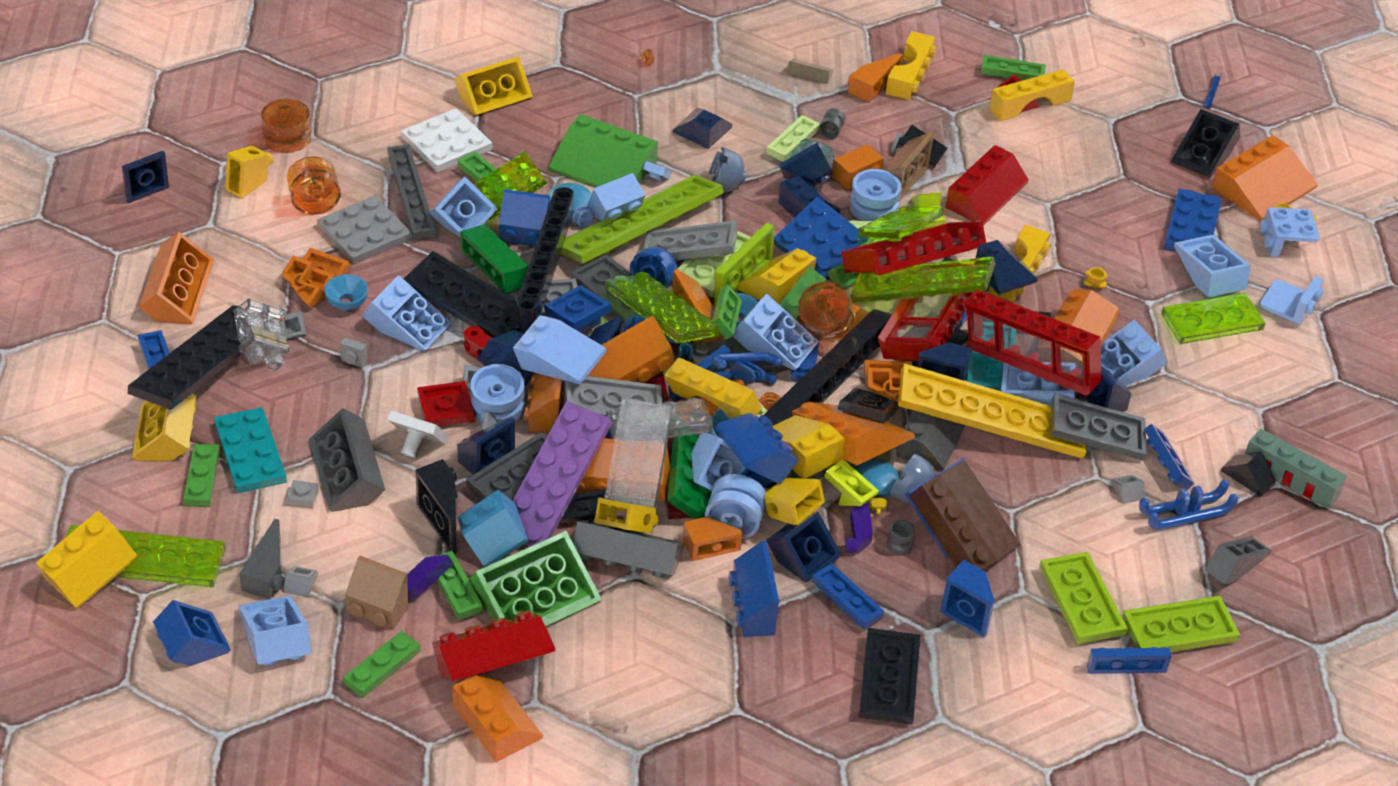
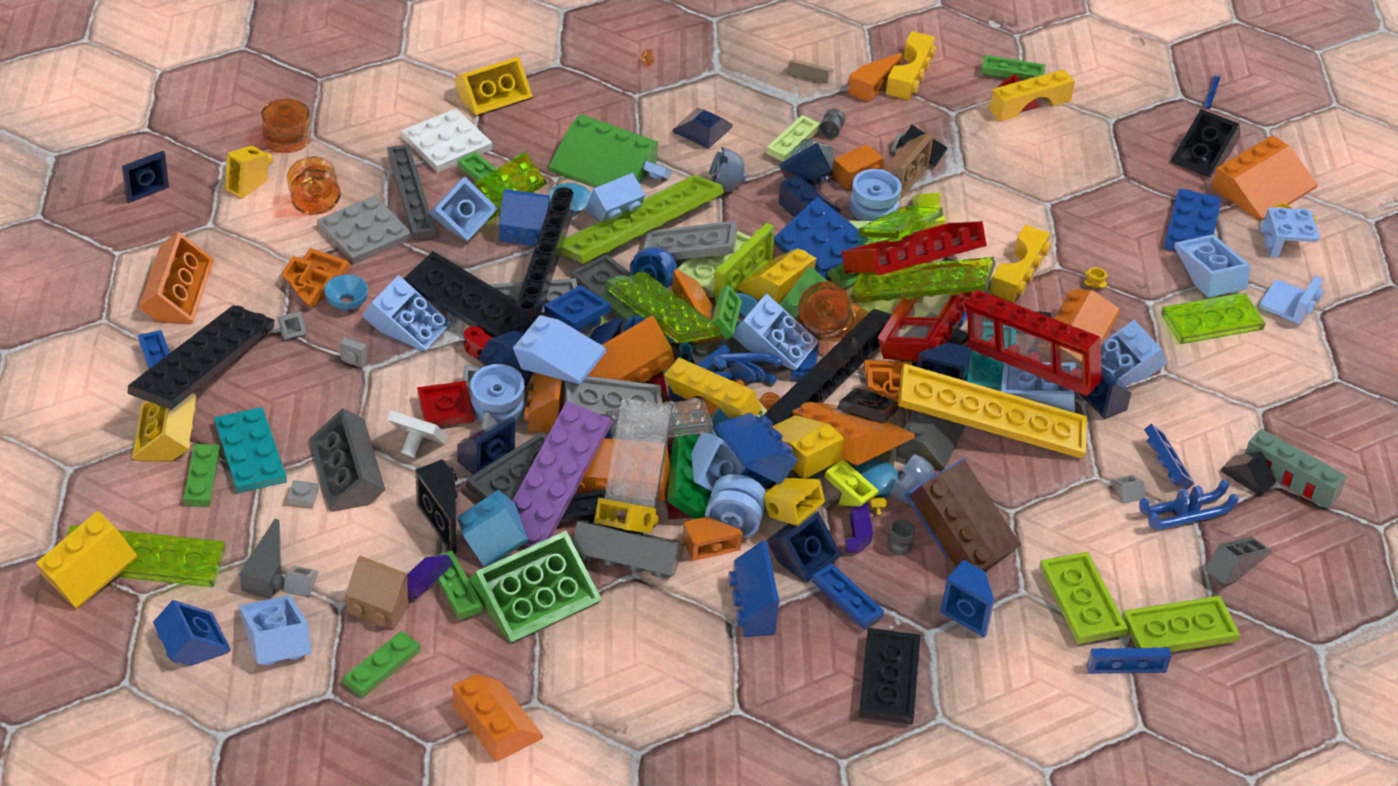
clear hips [234,298,289,370] -> none
red slope [432,611,556,681] -> none
green brick [460,224,529,293] -> none
light blue plate [572,206,593,228] -> none
red slope [945,145,1029,226] -> none
dark blue slope [975,240,1038,295] -> none
dark grey plate [1051,394,1147,460] -> none

